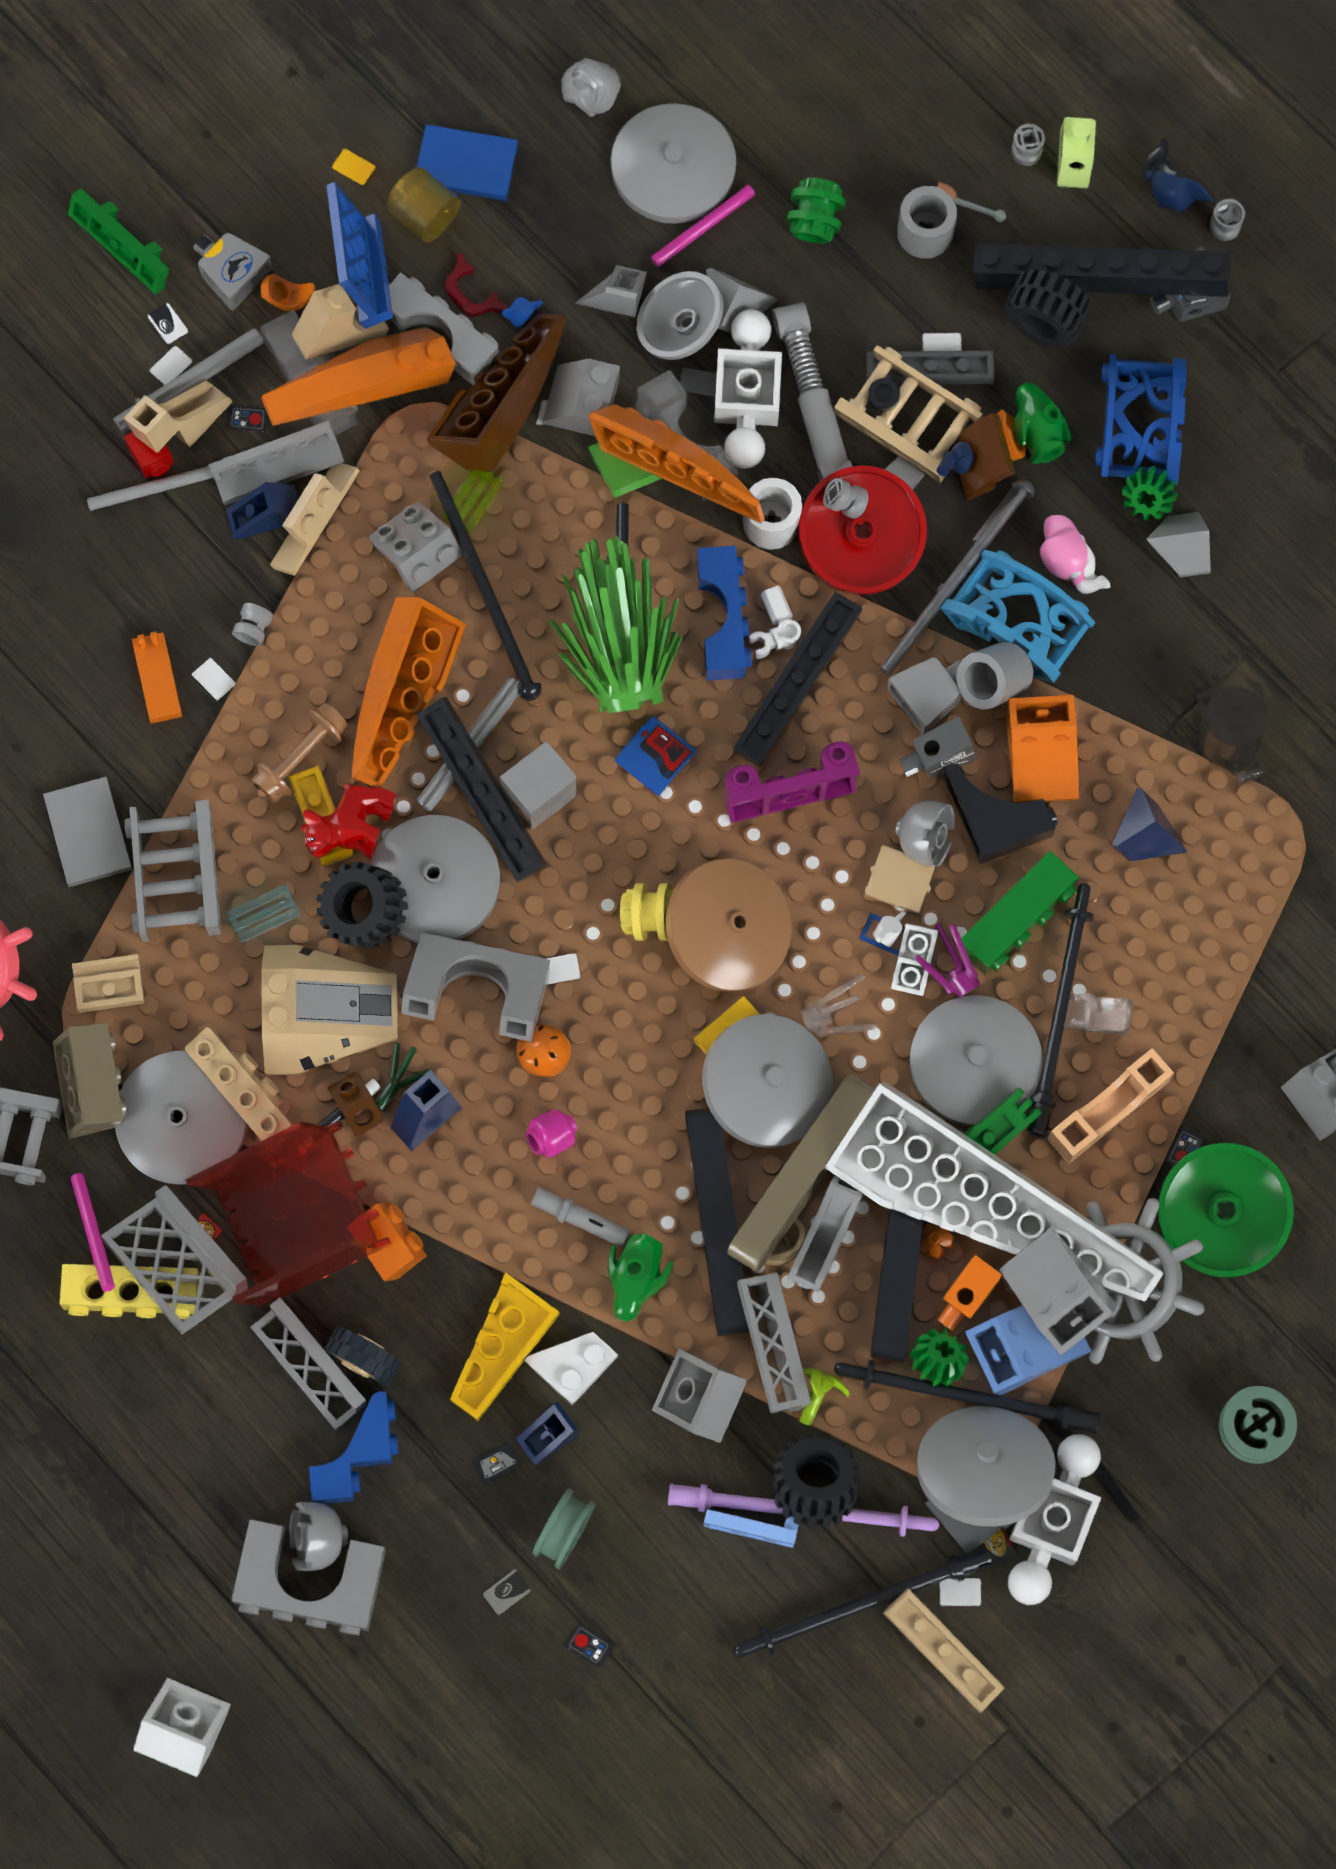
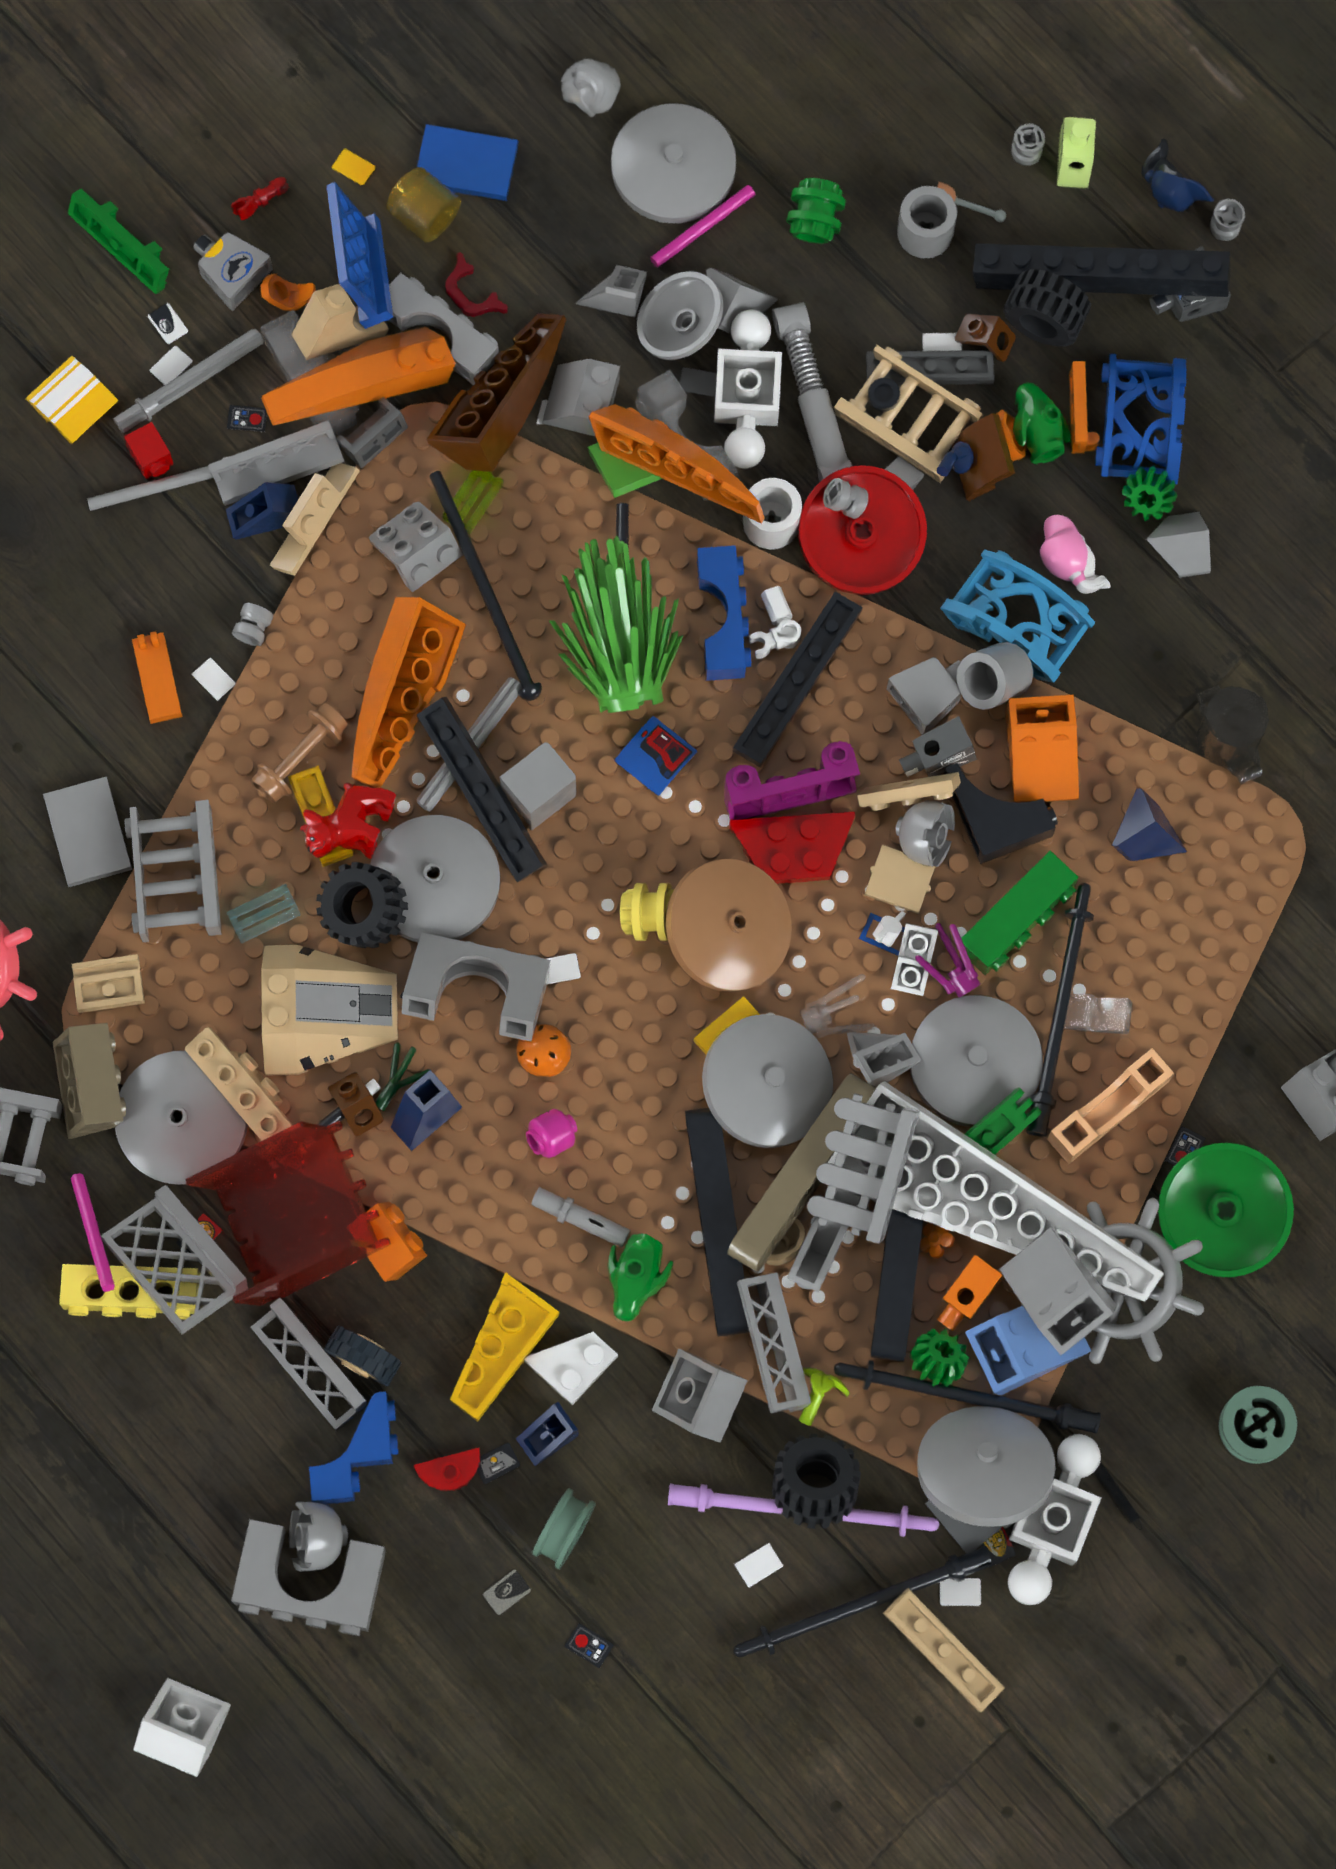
tan arch [124,381,232,453] -> none
blue piece [502,297,543,328] -> none
light blue hinge [703,1509,798,1548] -> none
flat silver bar [880,479,1034,676] -> none
none -> yellow slope [25,356,119,444]
none -> red piece [231,177,289,221]
none -> dark grey hinge [336,397,408,469]
none -> red plate [413,1448,481,1491]
none -> red wing [729,812,855,884]
none -> white sticker [734,1543,783,1588]
none -> light grey fence [807,1093,920,1244]
none -> light grey slope [847,1032,922,1087]
none -> tan tile [857,772,961,811]
none -> reddish brown bracket [954,314,1016,362]
none -> orange hinge [1069,361,1100,453]

